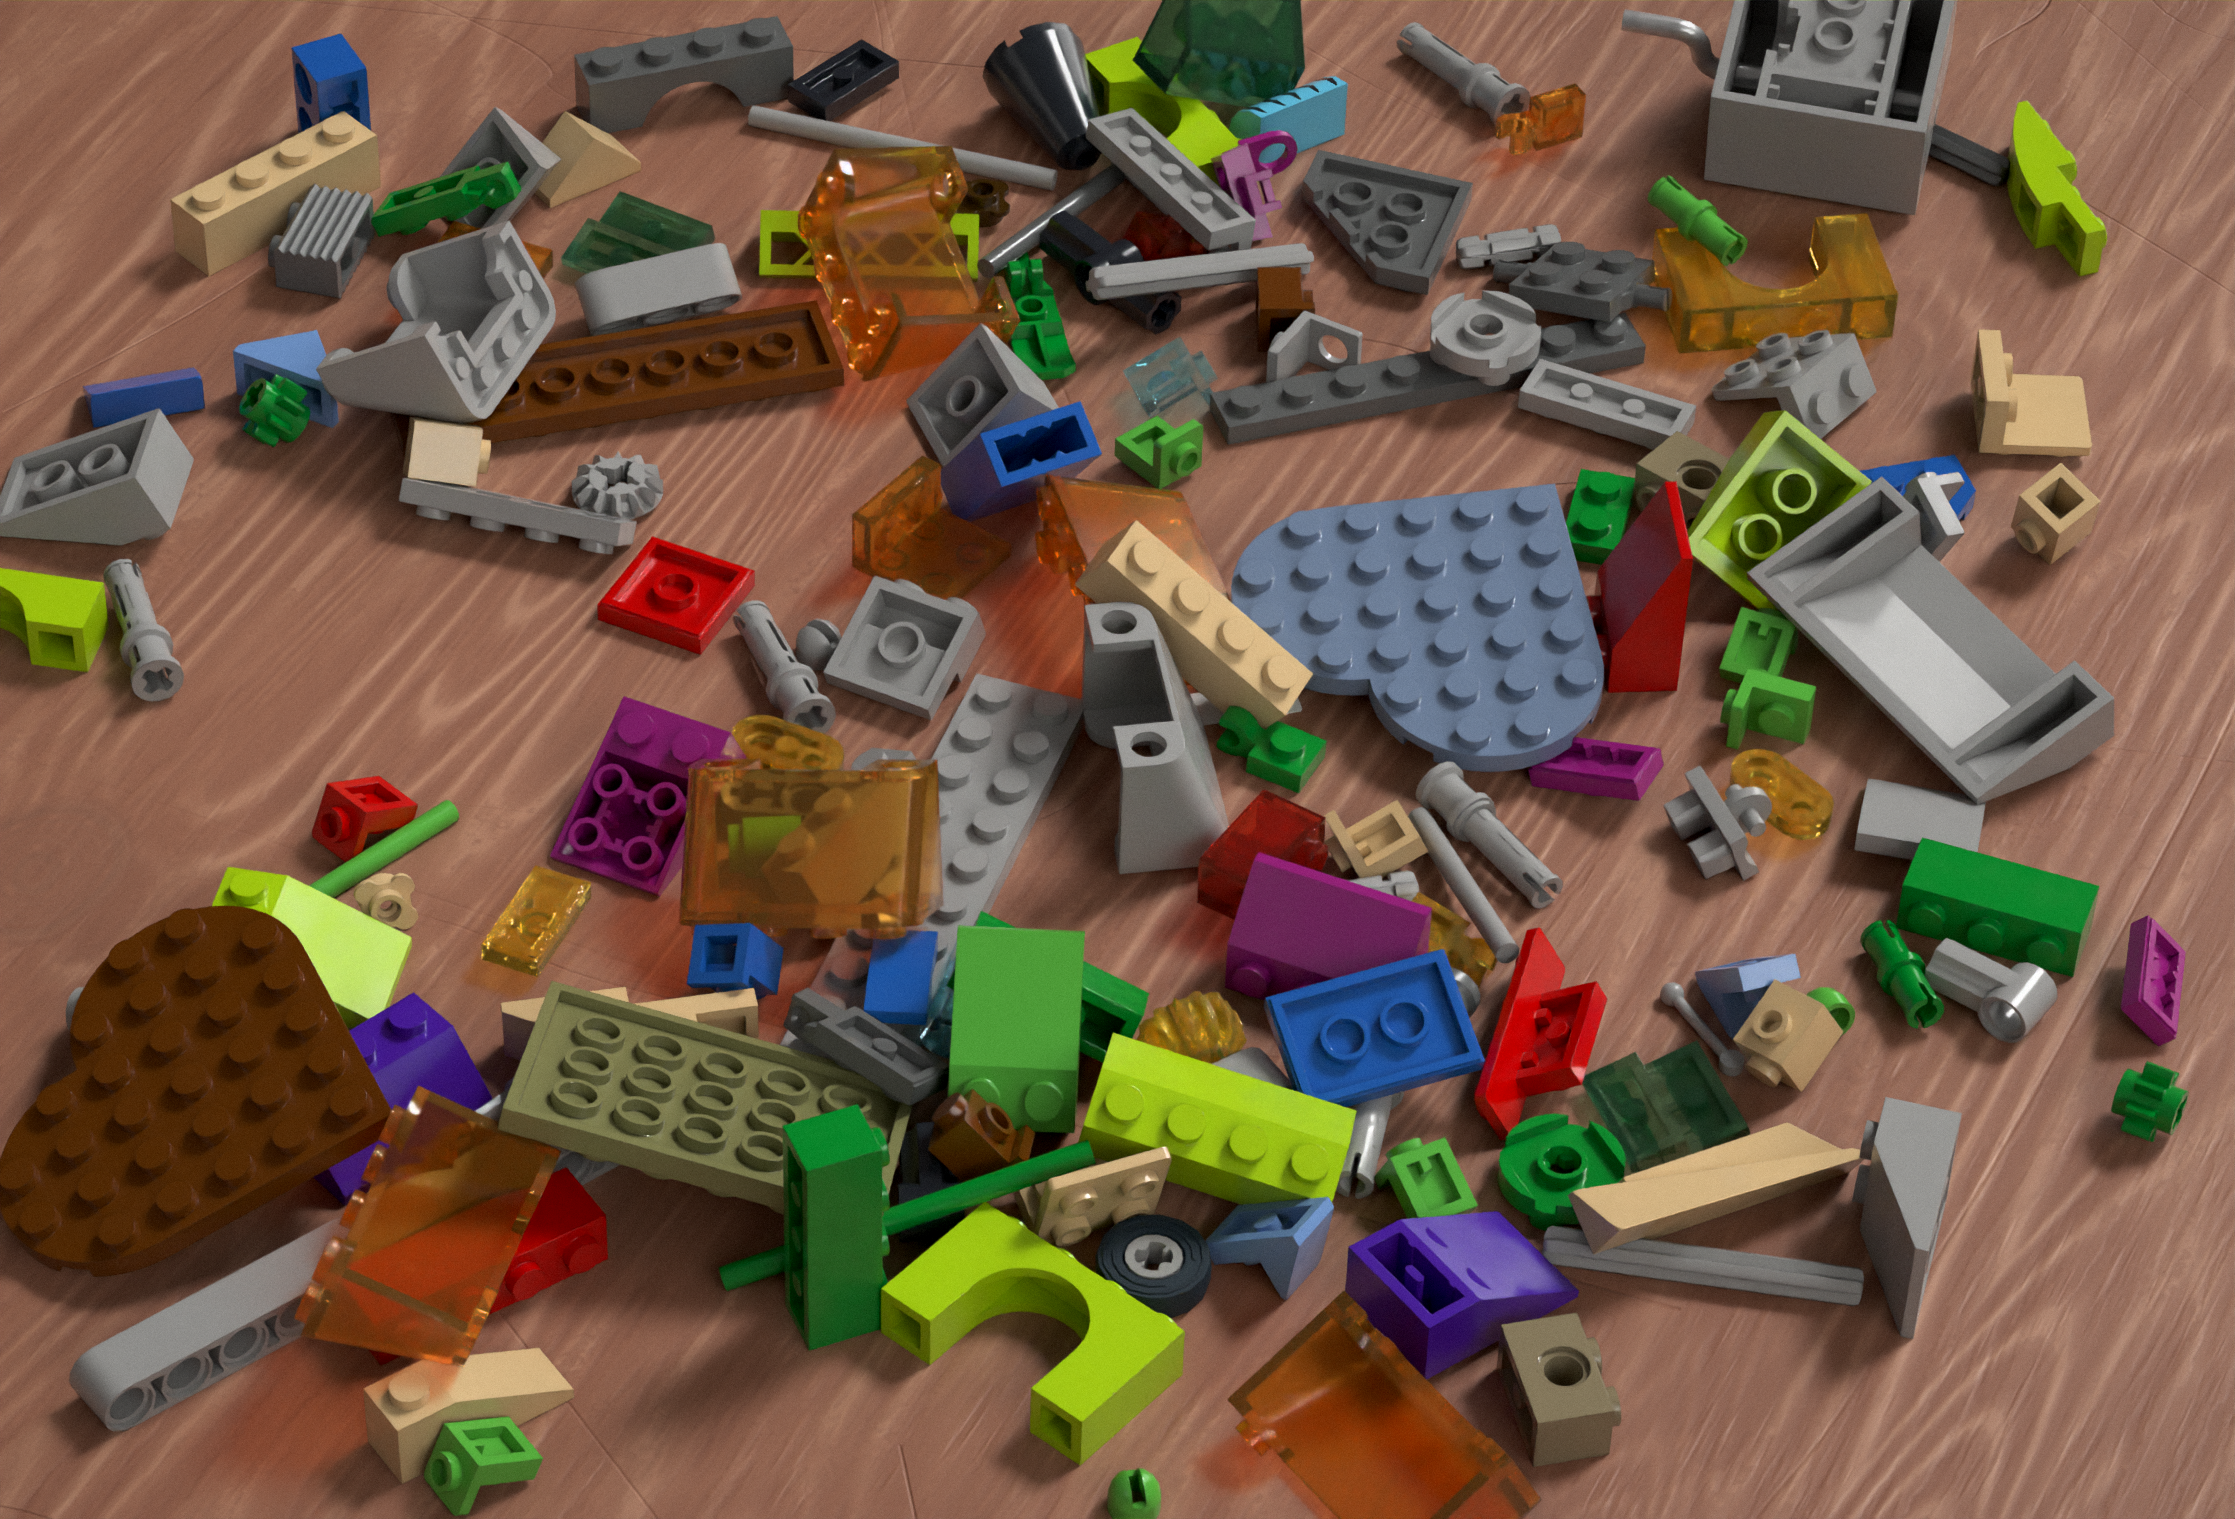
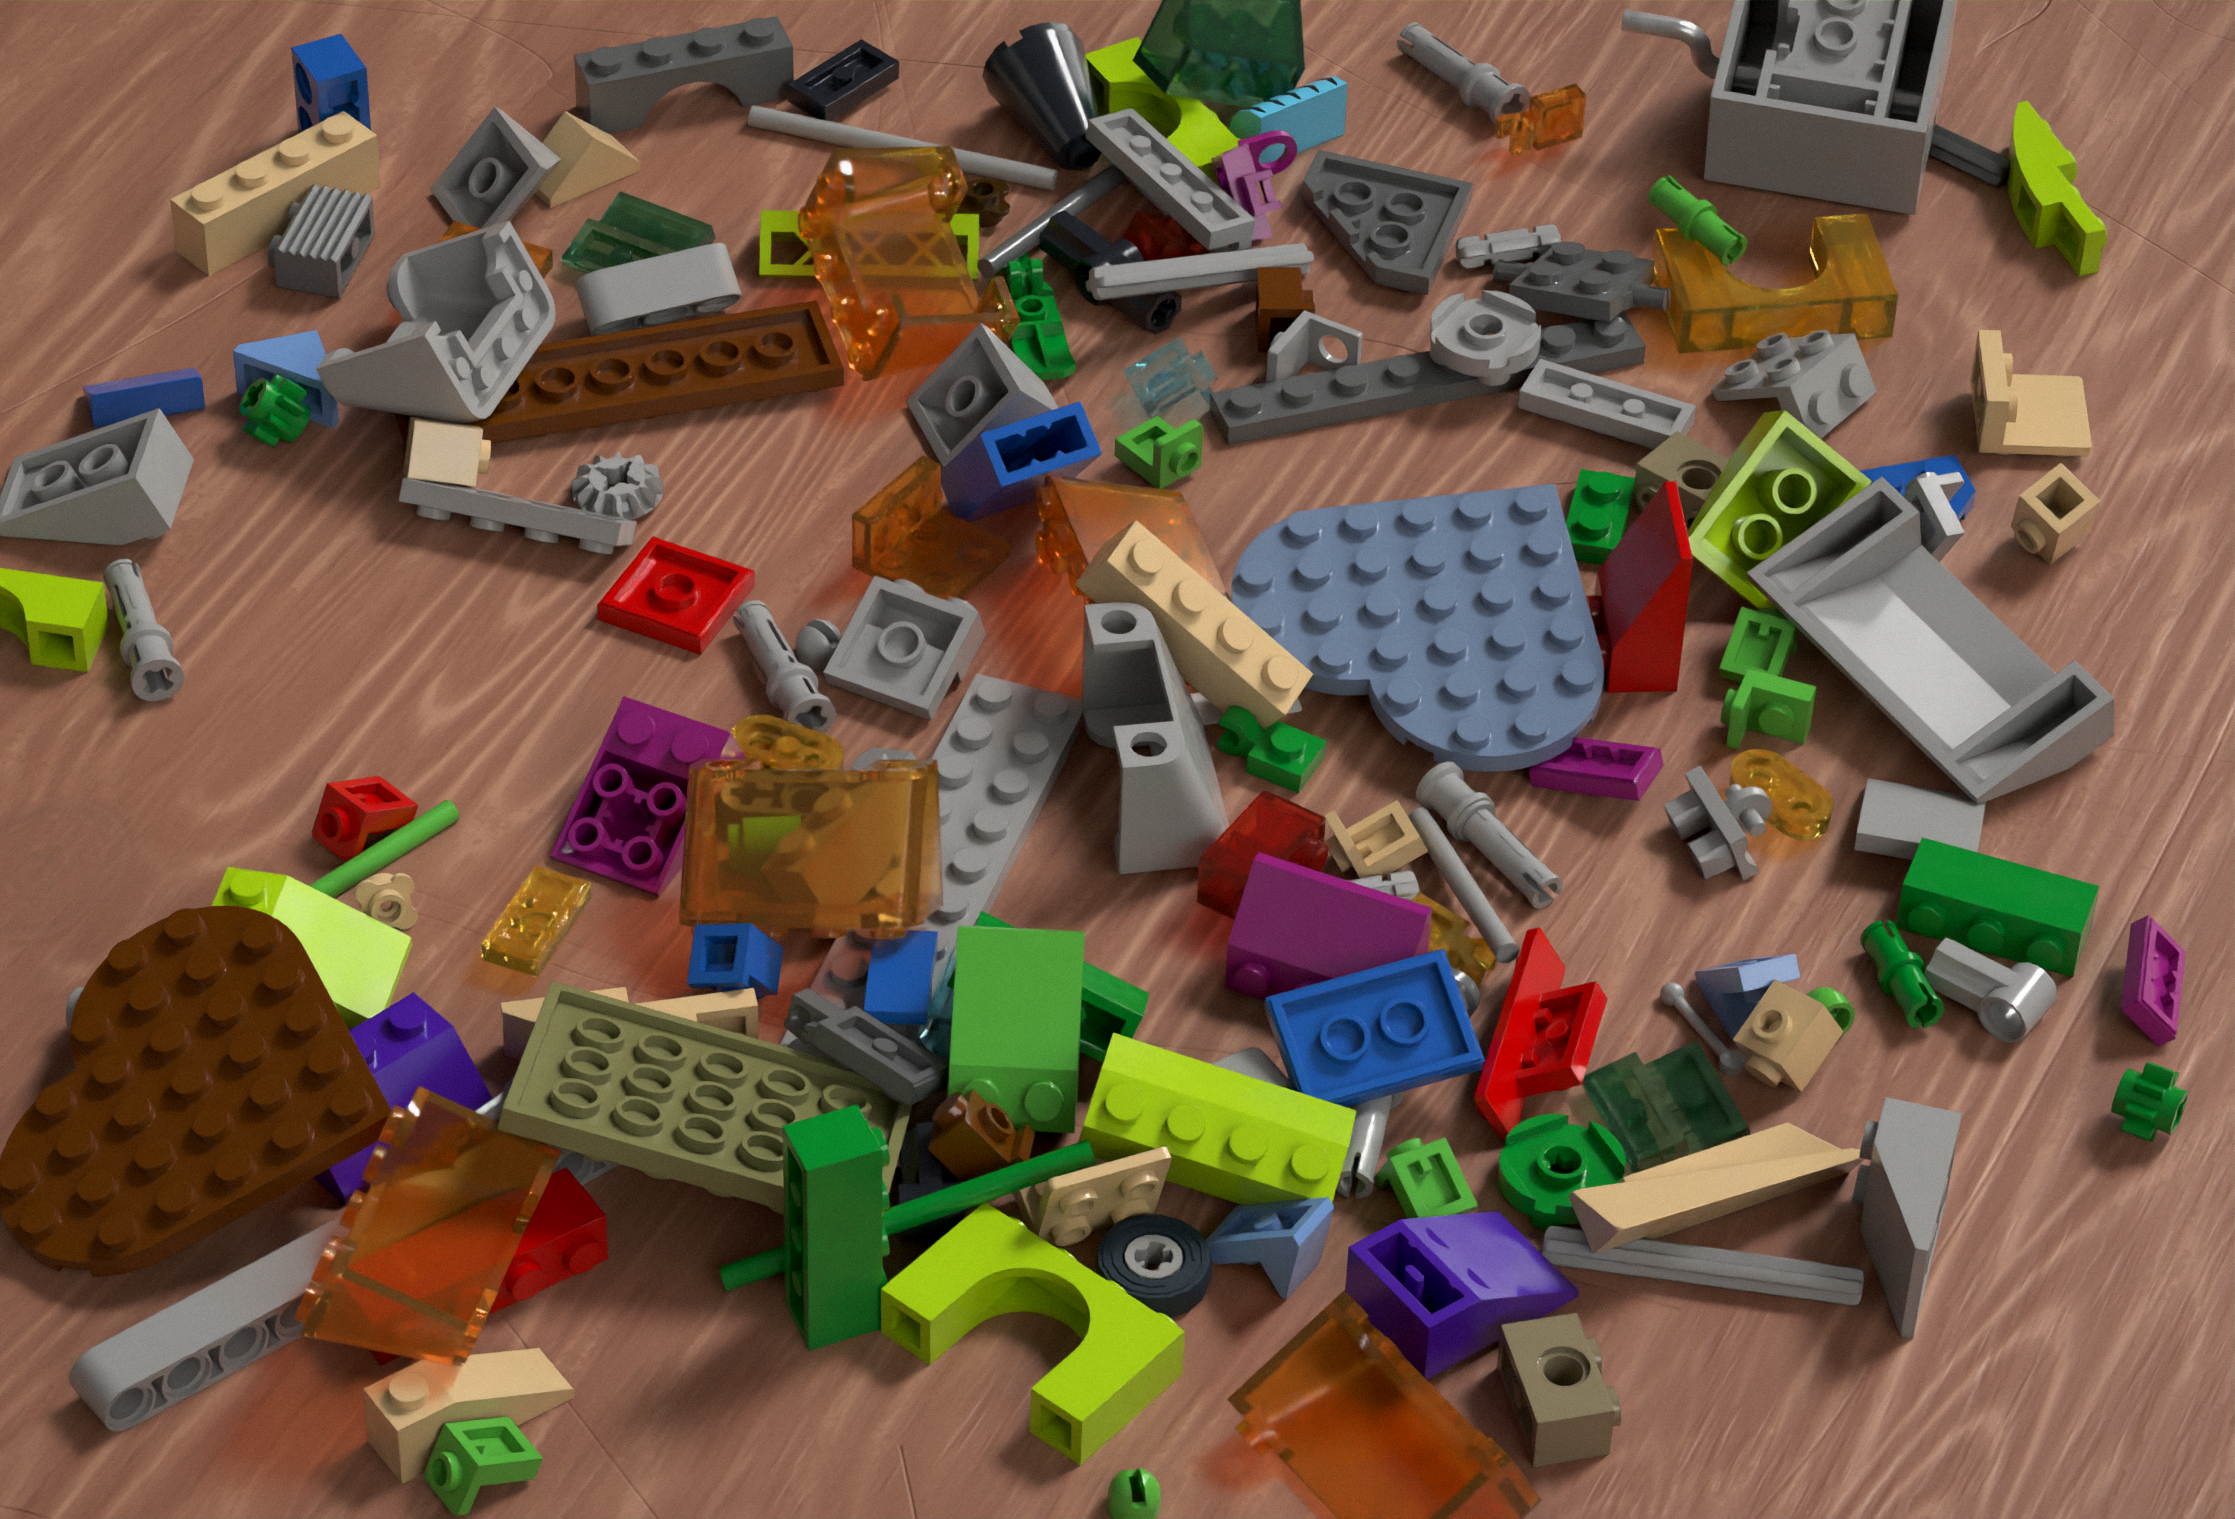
green hinge [371,161,521,237] -> none
clear yellow gear [1136,991,1247,1064] -> none

